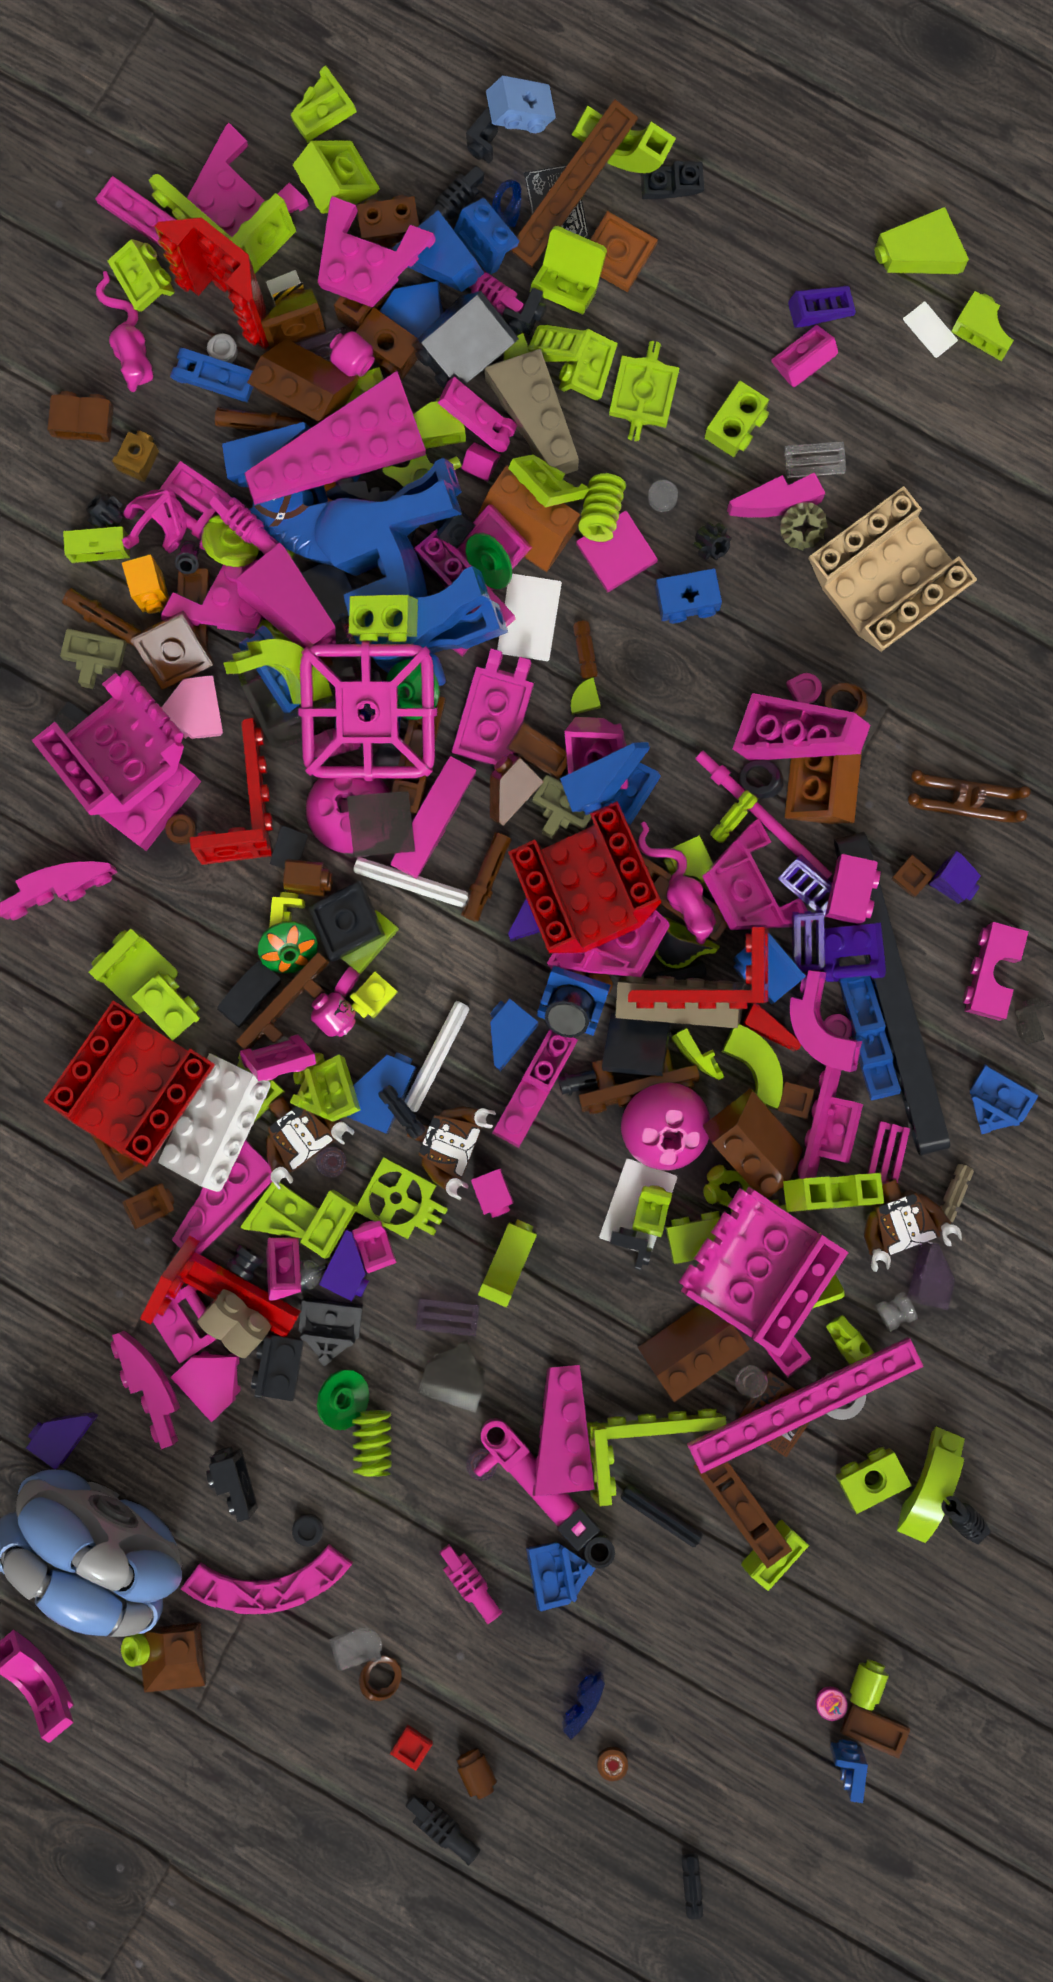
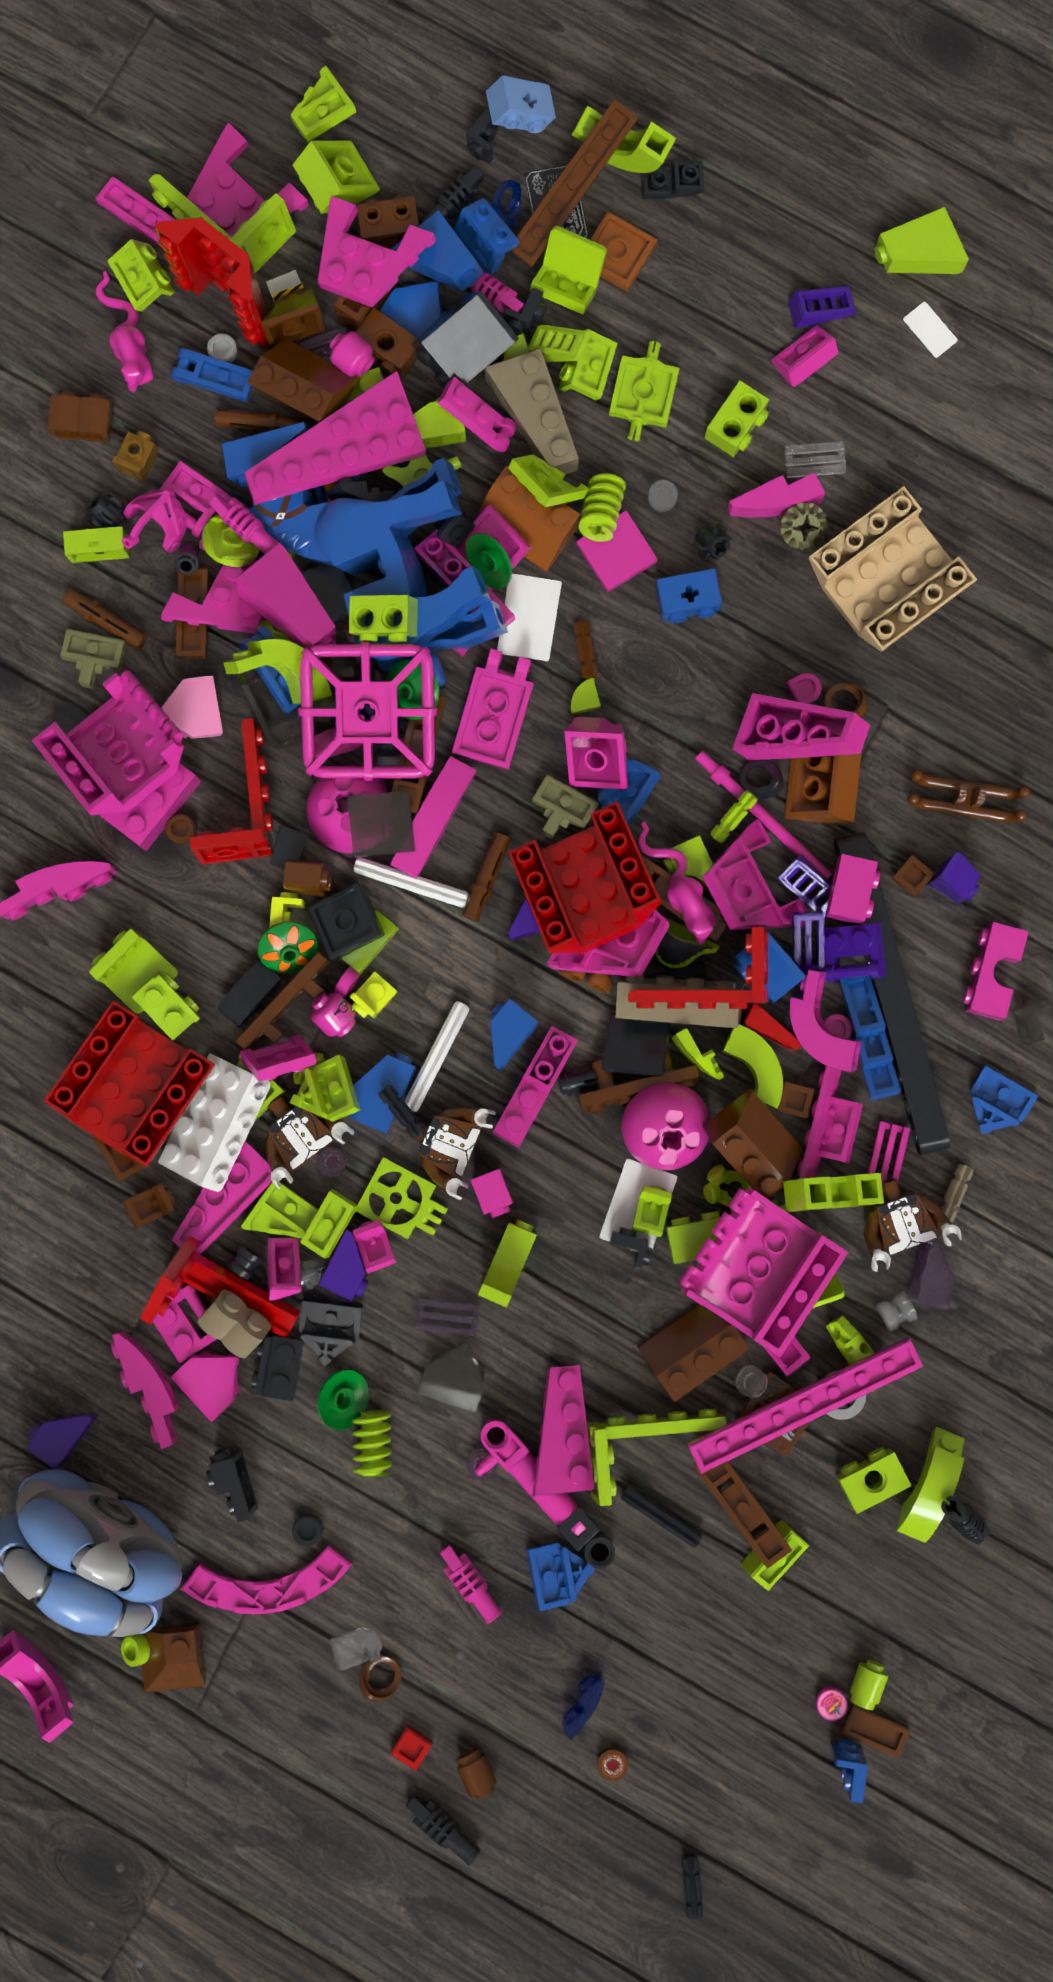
light orange brick [122,554,169,614] -> none
tile [131,611,214,690] -> none
dark pink slope [461,443,501,482] -> none
slope [490,754,543,826] -> none
reddish brown tile [506,723,567,780] -> none
piece [537,965,611,1038] -> none
blue slope [560,742,650,815] -> none
lime arch [951,291,1014,361] -> none

